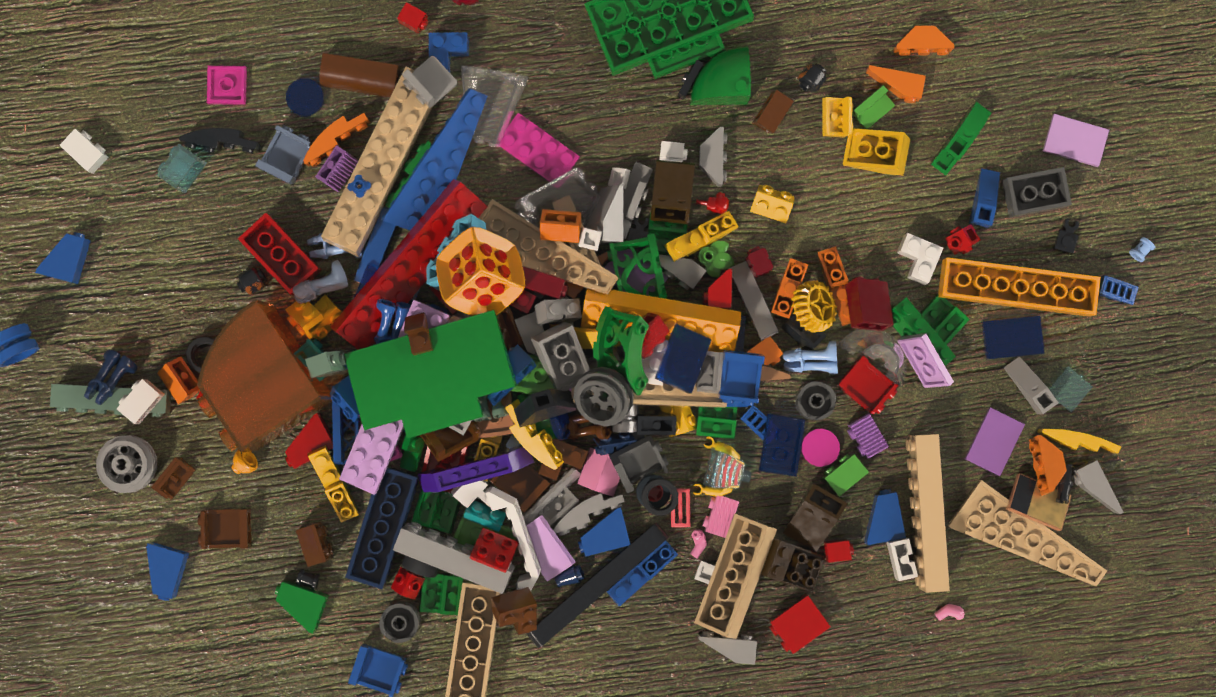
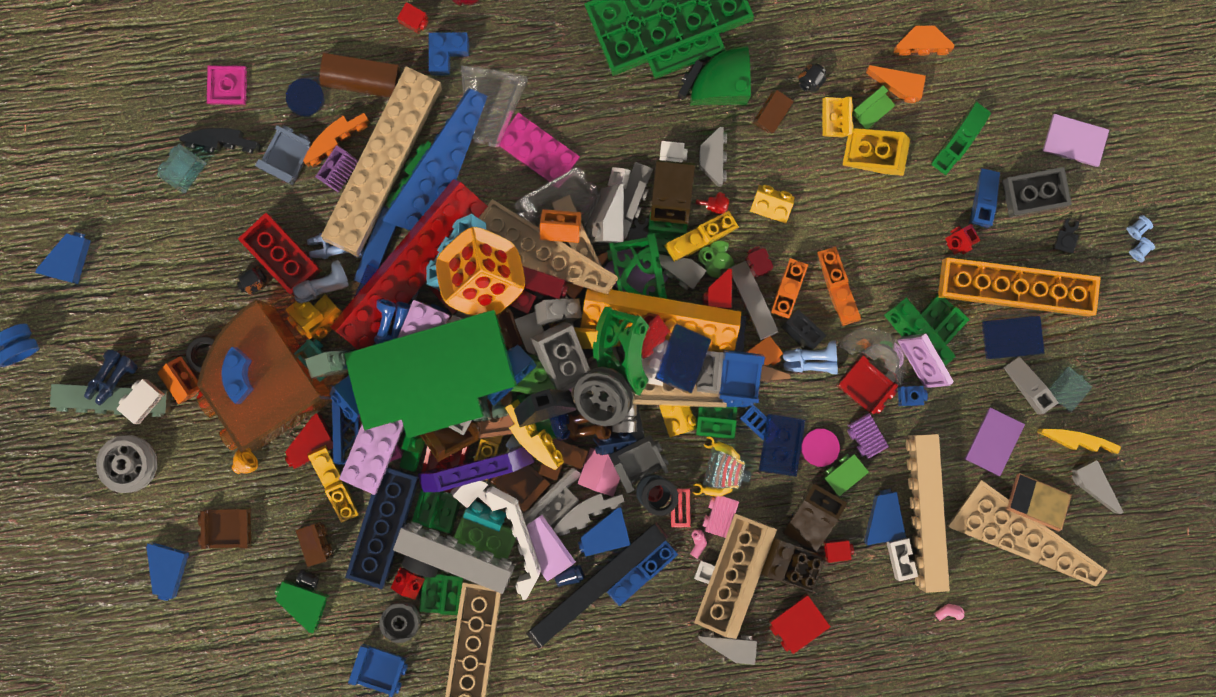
white brick [60,129,109,174] -> none
reddish brown hinge [151,457,196,500] -> none
blue plate [347,175,371,198] -> none
light grey bracket [402,56,457,108] -> none
reddish brown slope [404,312,433,355] -> none
red bracket [470,528,519,573] -> none
reddish brown brick [491,587,537,635] -> none
white slope [578,227,602,251] -> none
black slope [636,410,677,435] -> none
yellow gear [791,280,837,332] -> none
dark grey brick [795,382,836,420] -> none
dark red brick [845,276,894,331] -> none
white brick [897,233,943,285] -> none
orange slope [1029,435,1067,496] -> none
black pin [1056,463,1074,504] -> none
blue slope [1099,275,1138,305] -> none
none -> blue brick [222,347,254,404]
none -> blue brick [898,386,928,406]
none -> light blue bush [1127,215,1153,240]

